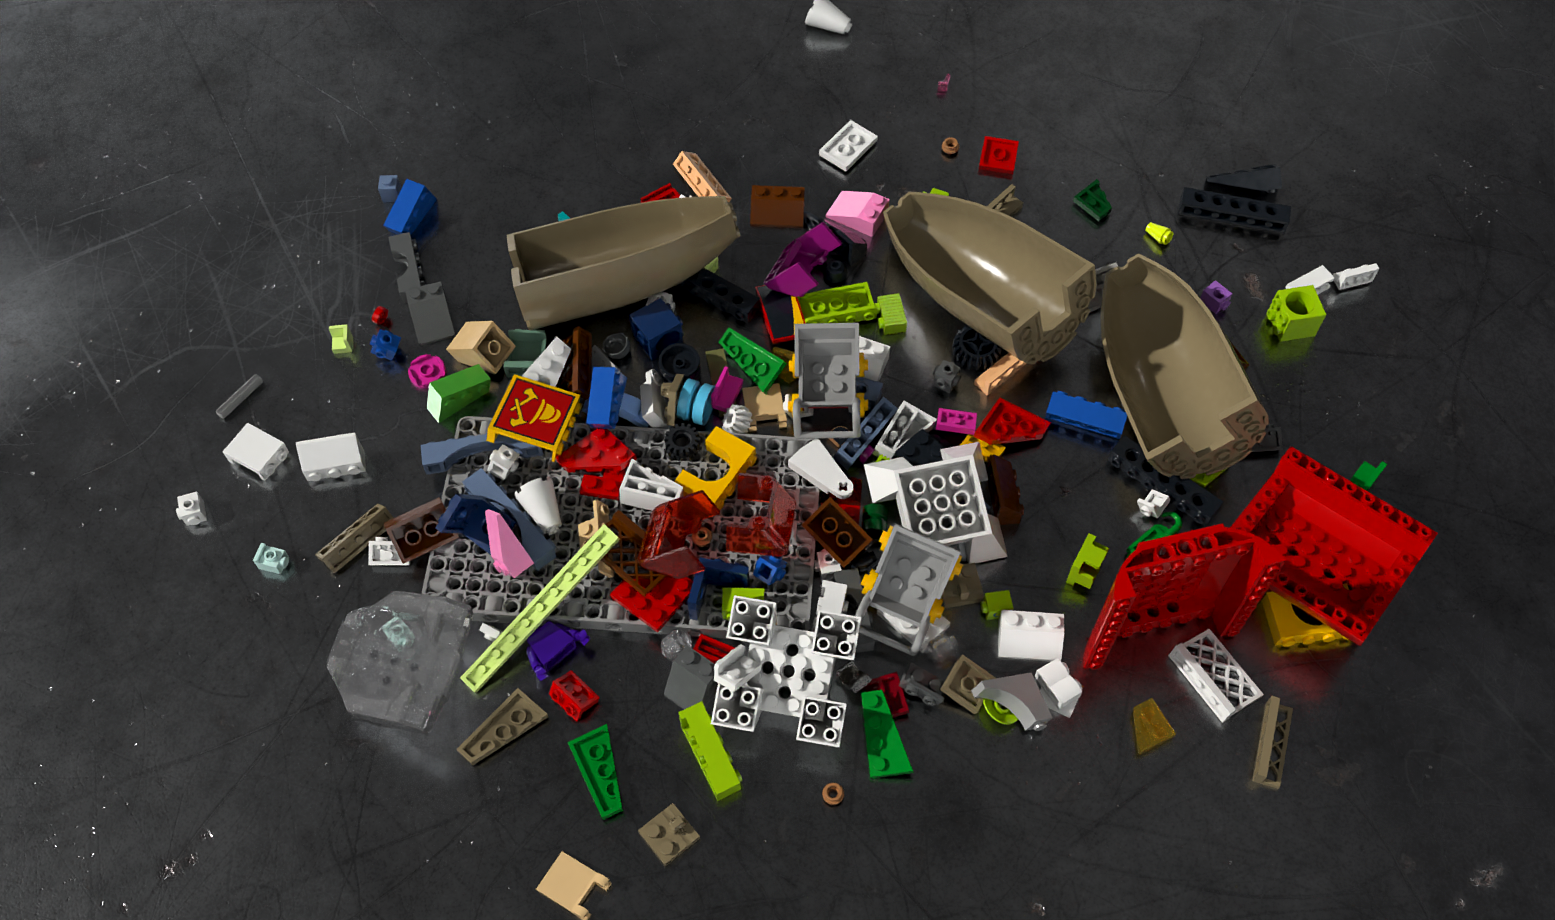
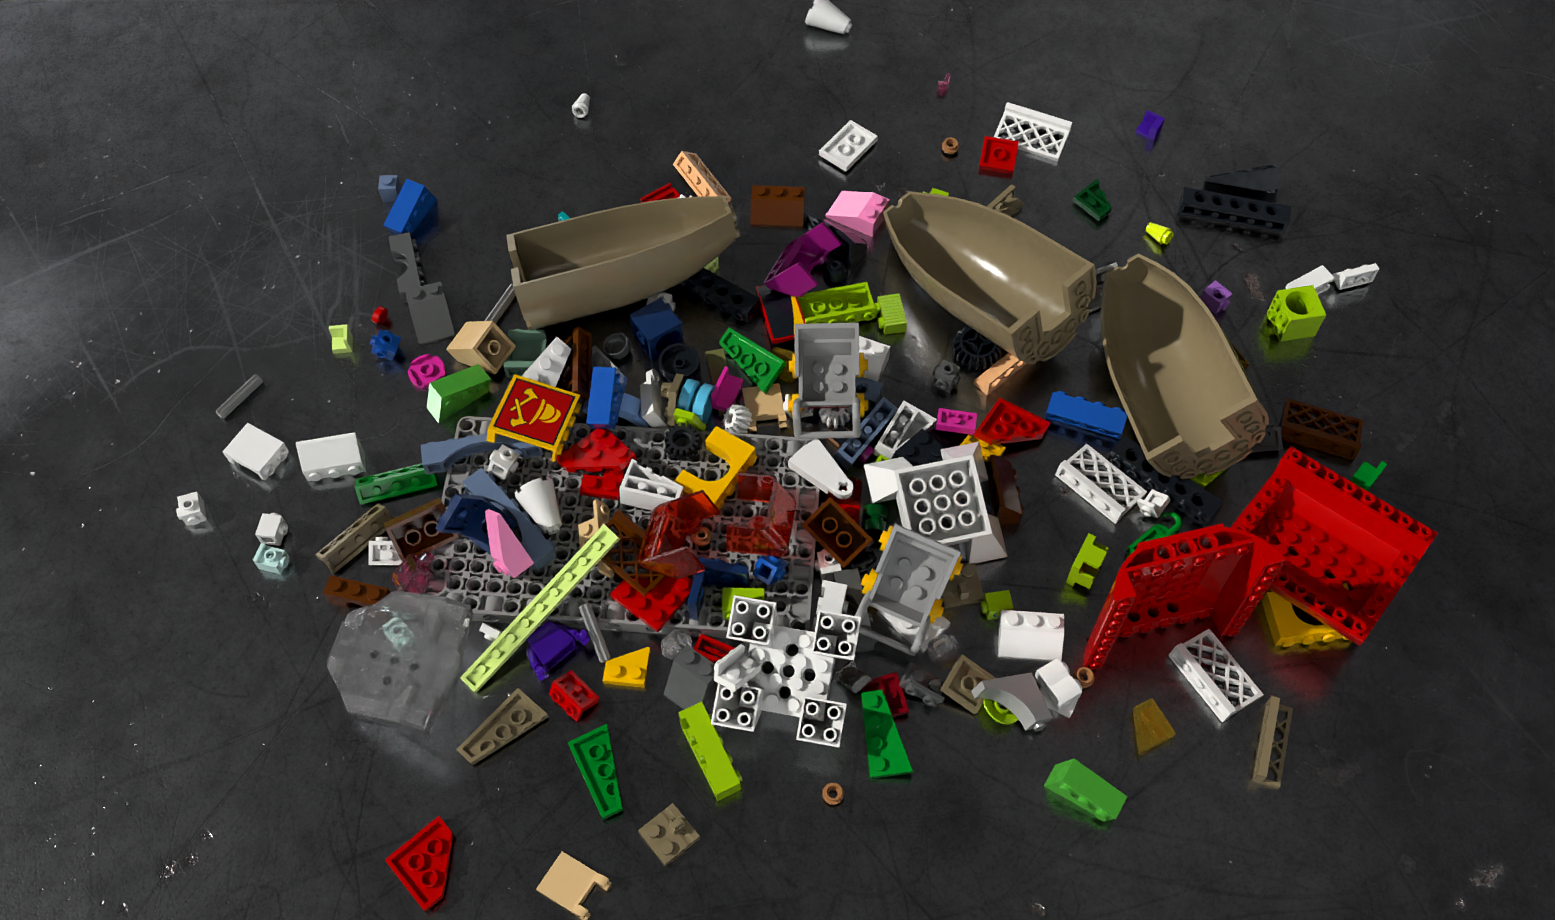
none -> white brick [255,513,288,546]
none -> reddish brown arch [323,575,393,616]
none -> green fence [355,463,438,505]
none -> red plate [385,816,454,912]
none -> clear pink torso [390,550,434,603]
none -> light grey axle [485,284,516,324]
none -> white cone [572,93,590,118]
none -> light grey axle [579,603,611,663]
none -> yellow wing [603,647,651,688]
none -> lime wing [673,408,709,432]
none -> white gear [819,408,851,428]
none -> white fence [994,102,1072,162]
none -> bright green wedge [1044,759,1127,821]
none -> white fence [1055,444,1147,524]
none -> medium nougat plate [1073,667,1095,688]
none -> dark purple panel [1136,110,1165,141]
none -> reddish brown fence [1280,398,1363,461]

